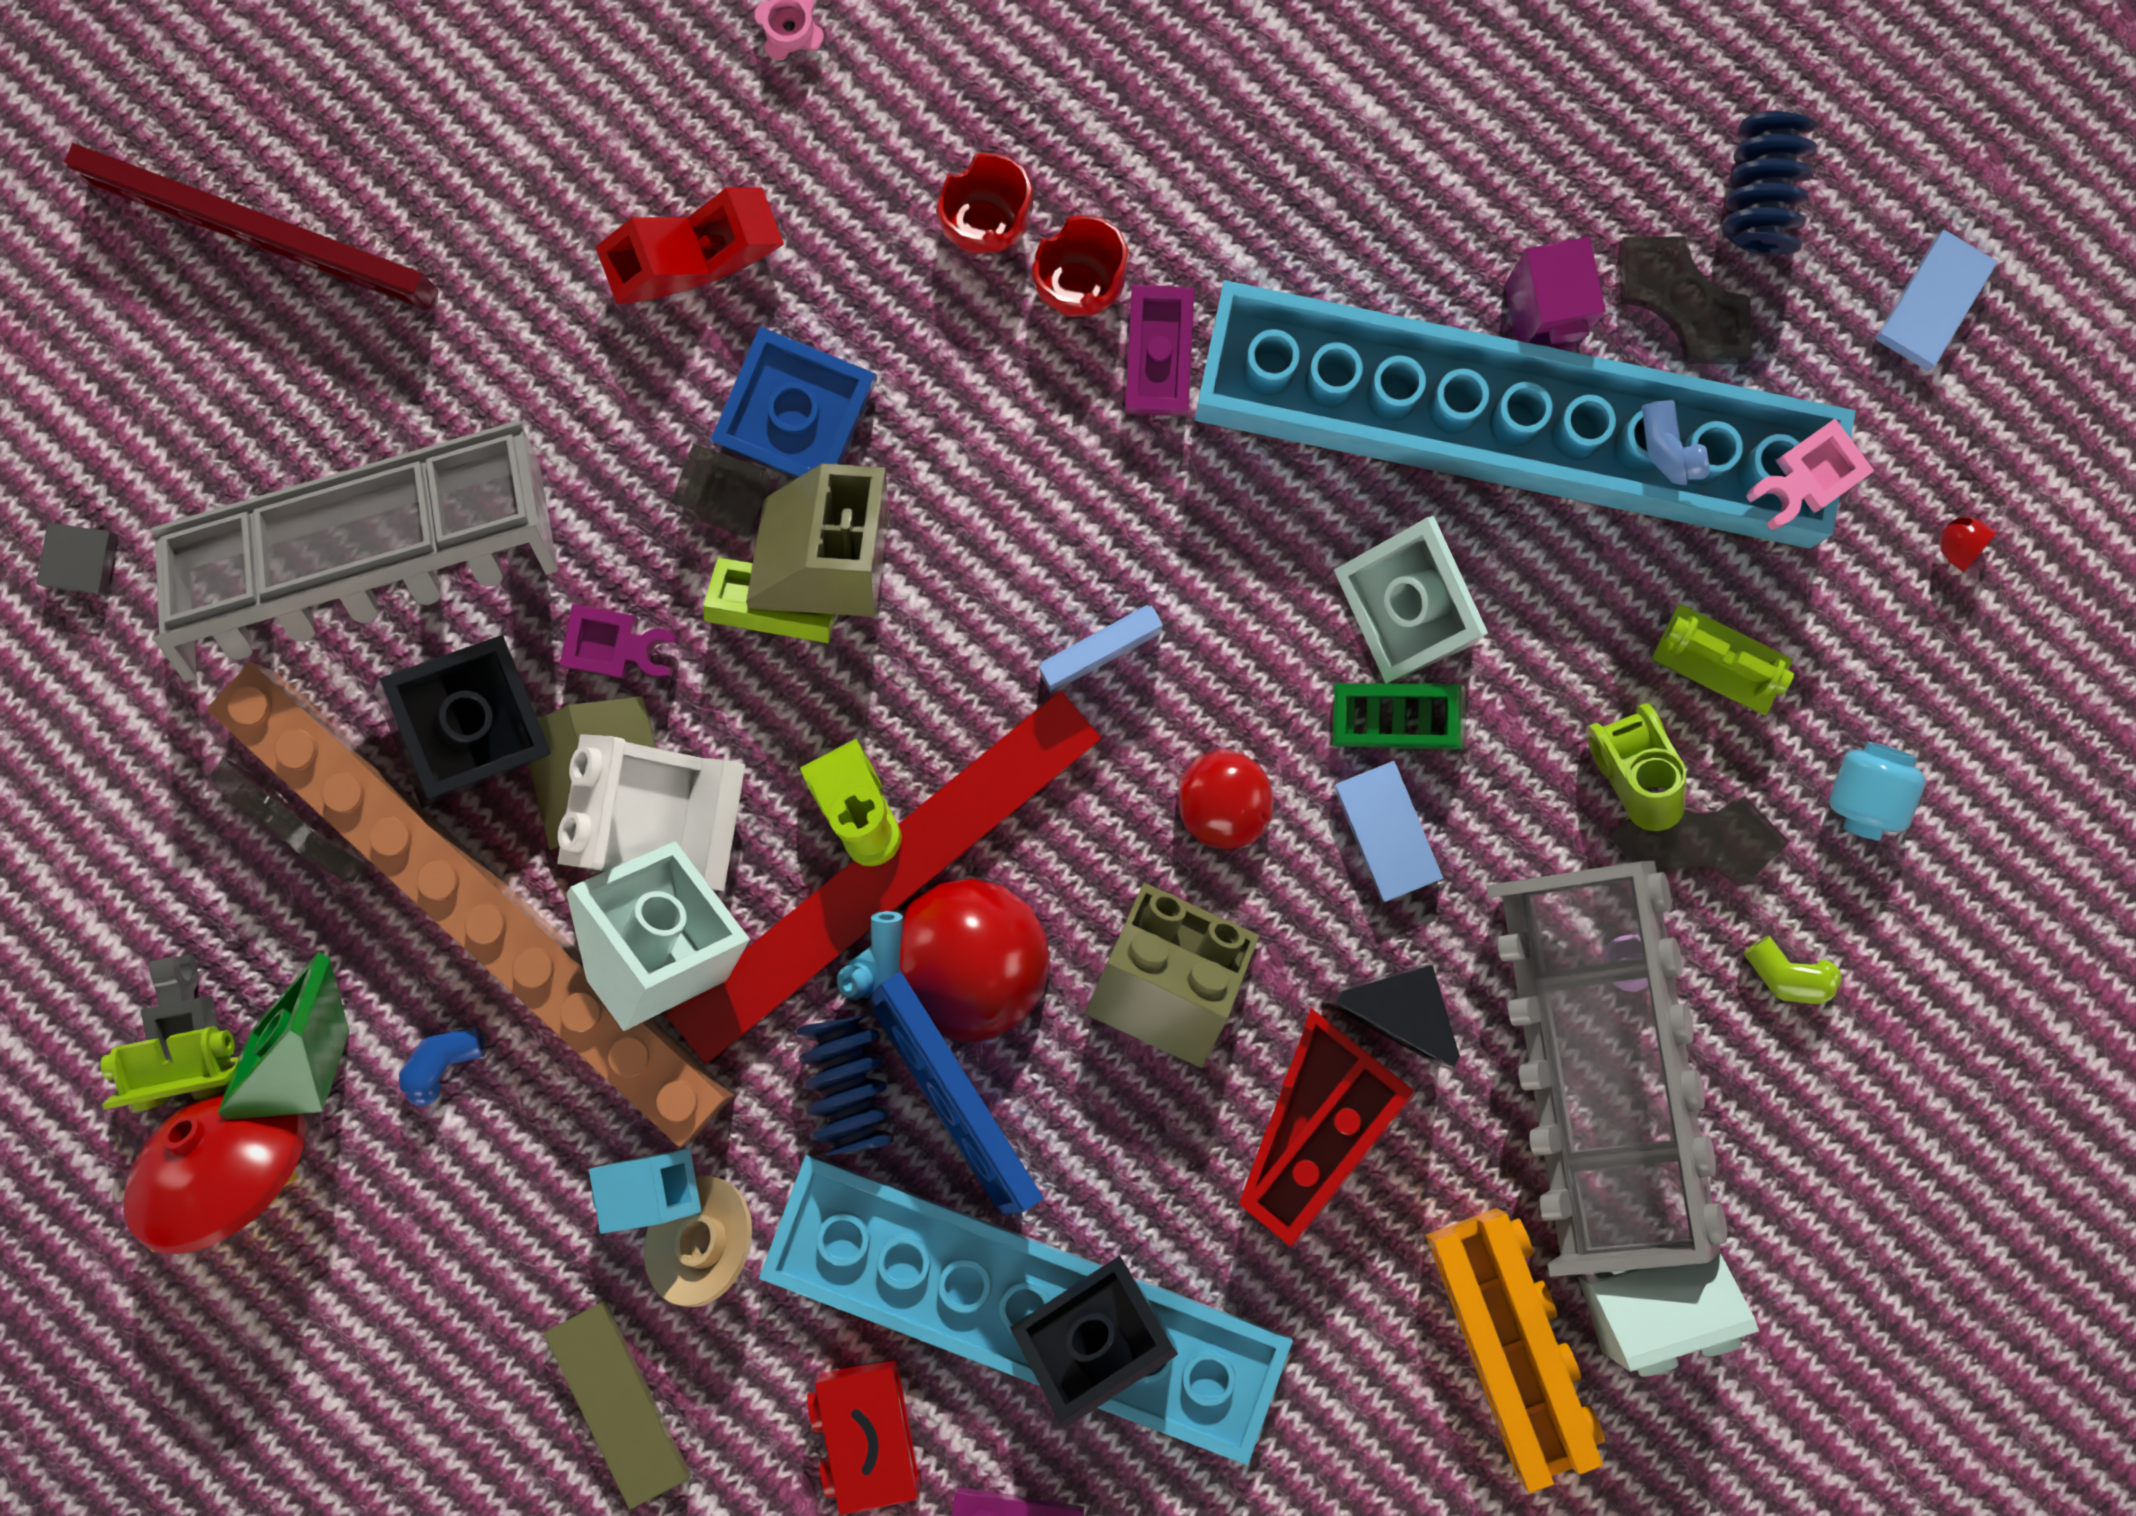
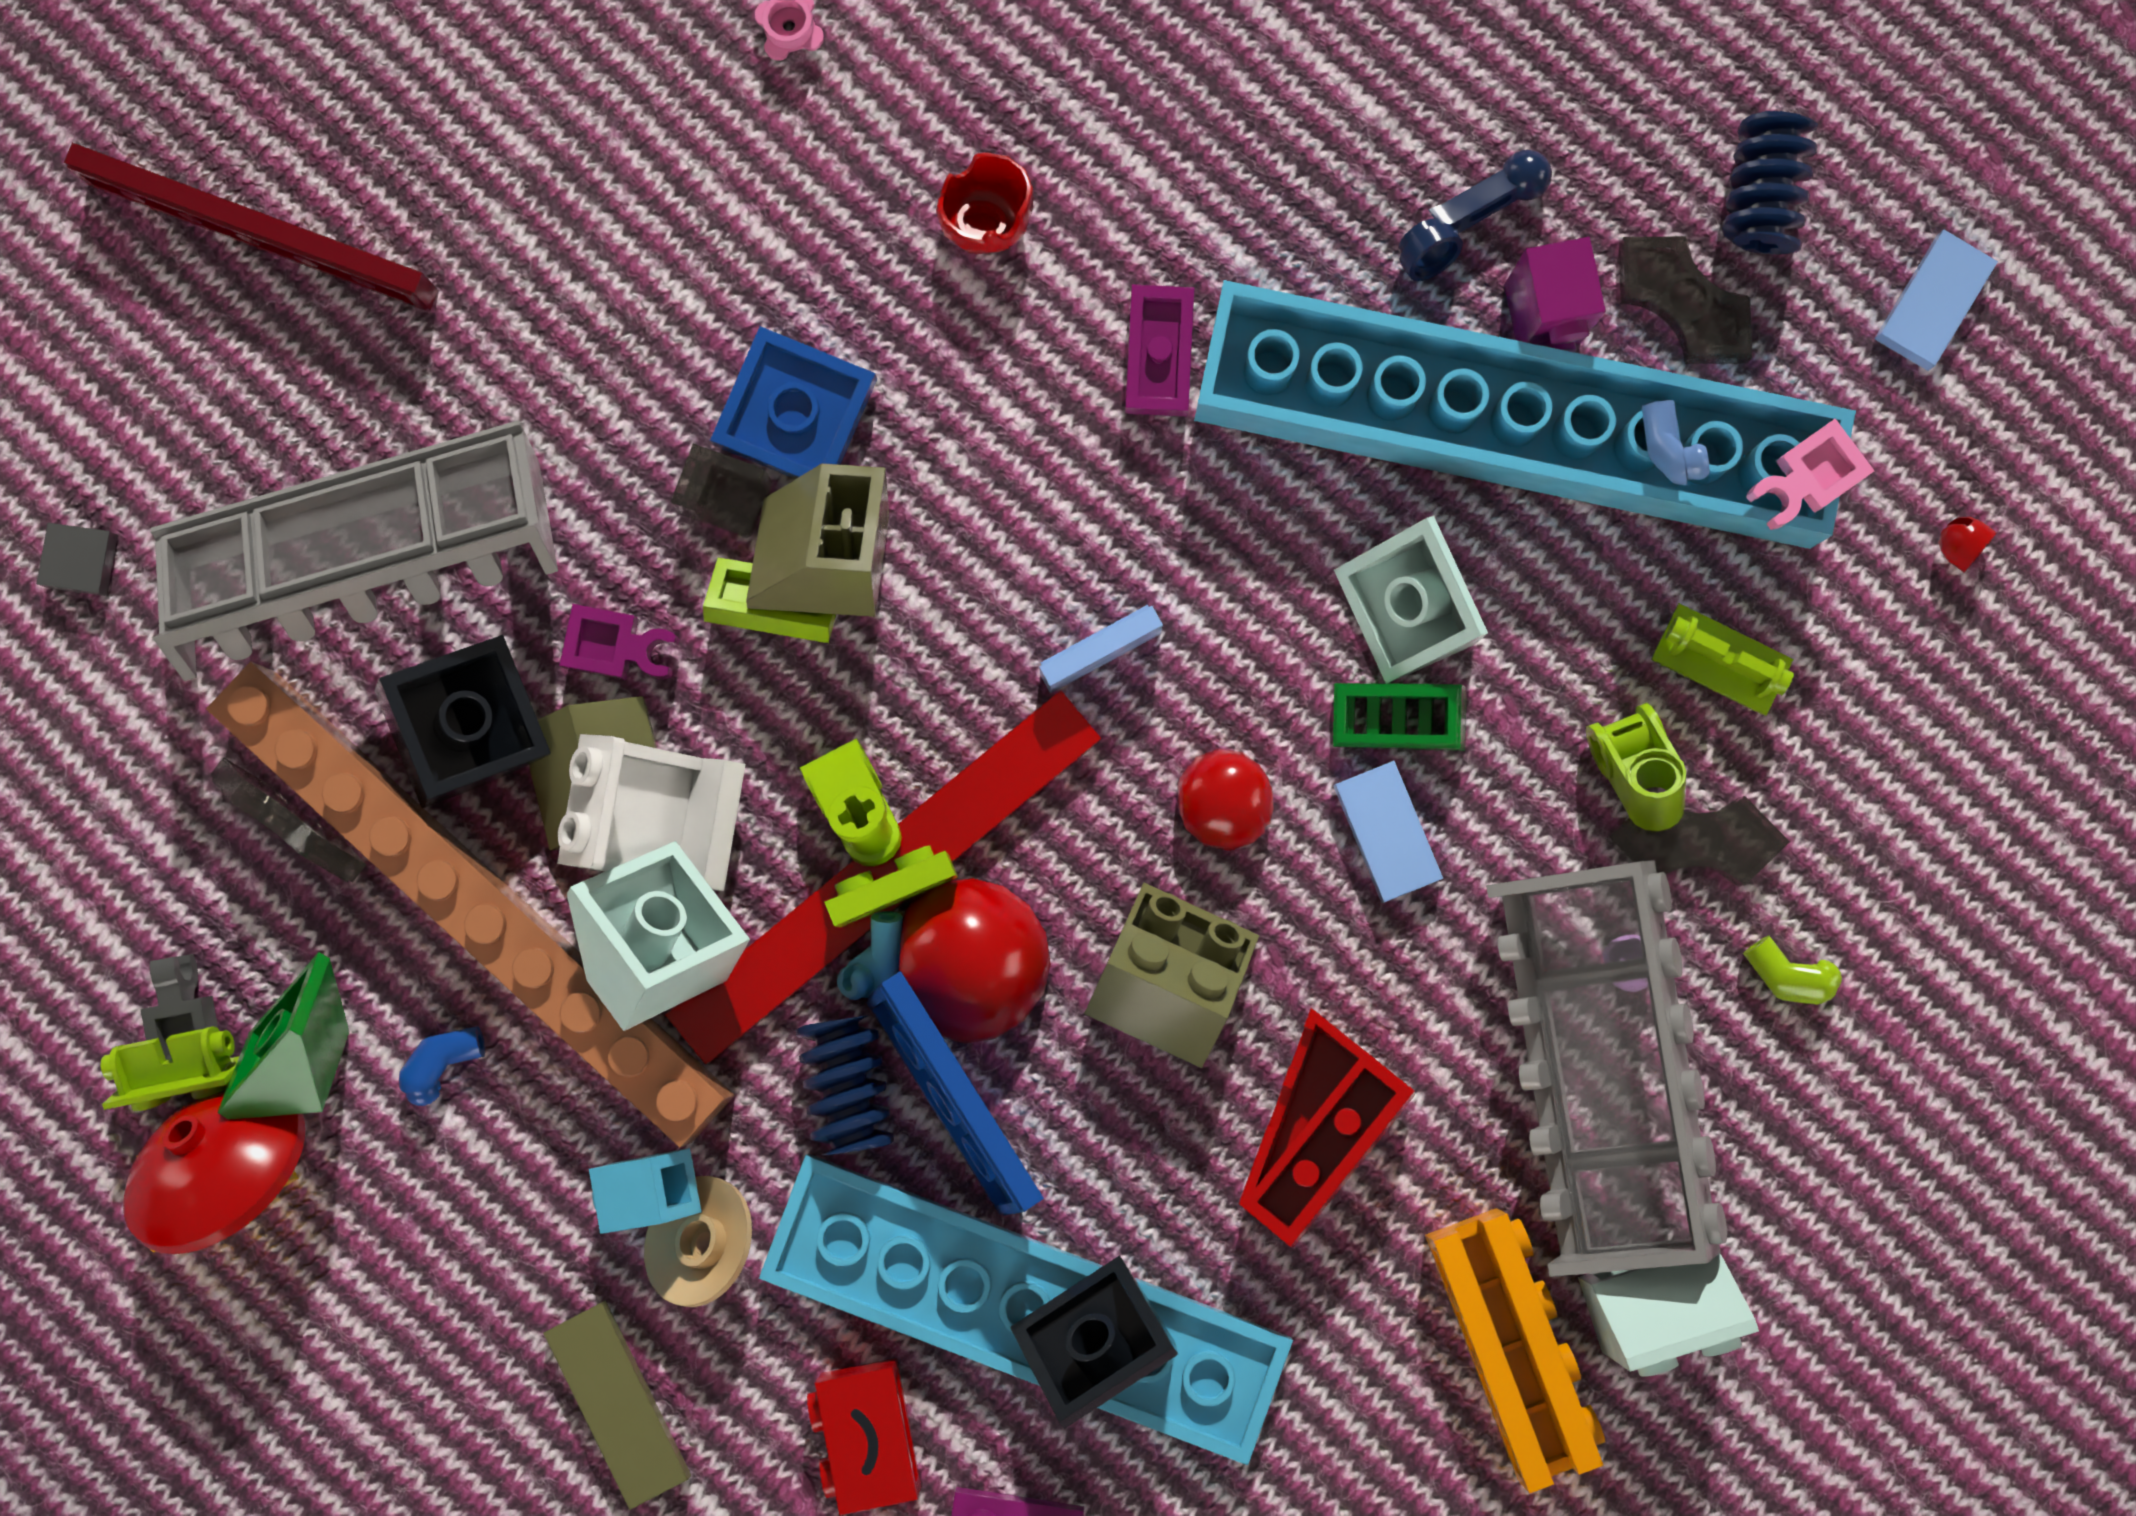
red brick [595,187,784,304] -> none
red hair [1032,215,1129,317] -> none
black slope [1323,965,1460,1068] -> none
medium azure head [1829,741,1926,841] -> none
none -> lime plate [824,845,958,928]
none -> dark blue piece [1398,150,1552,281]

